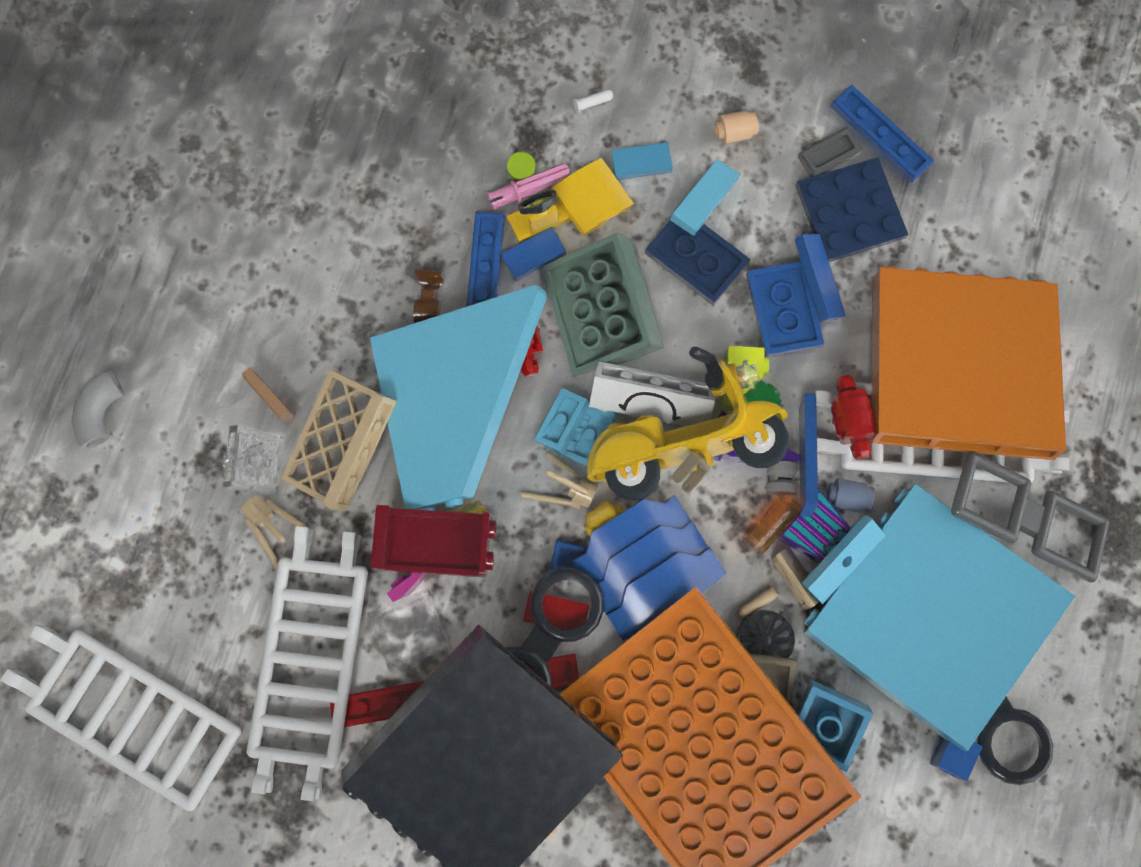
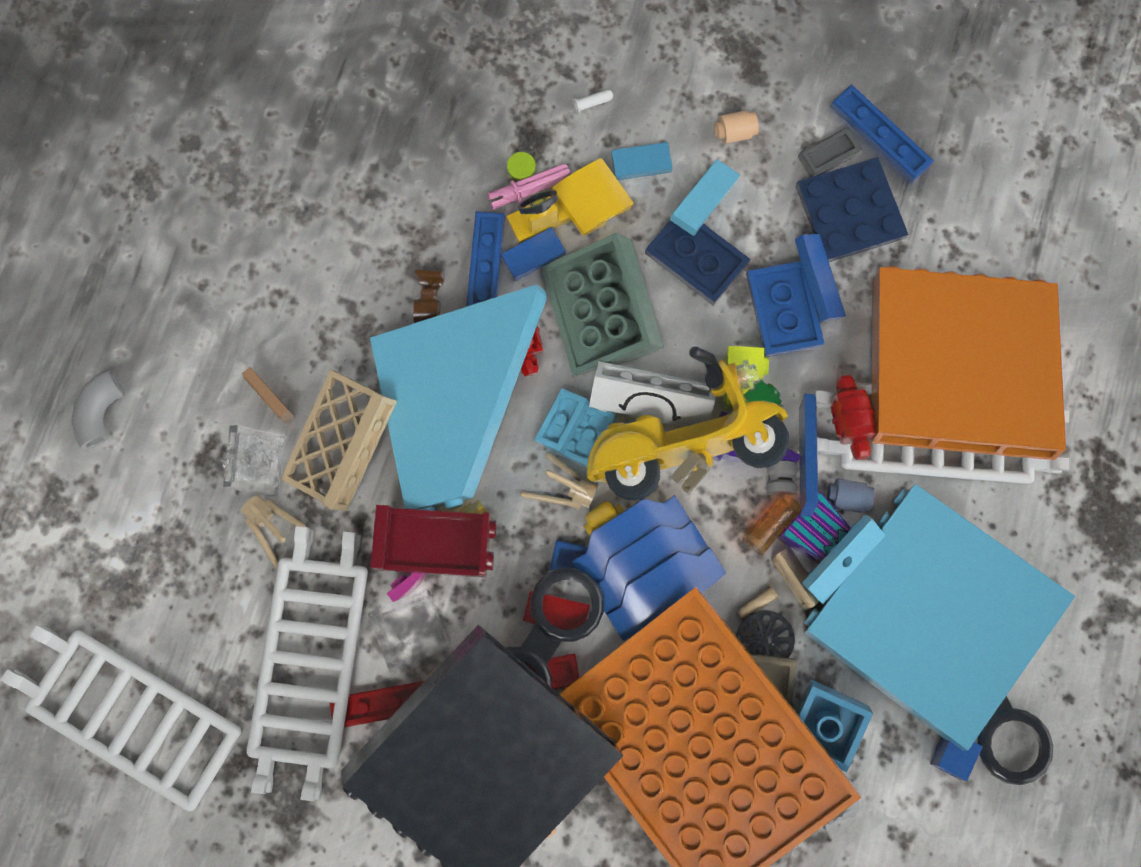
dark grey bar [951,451,1110,583] -> none

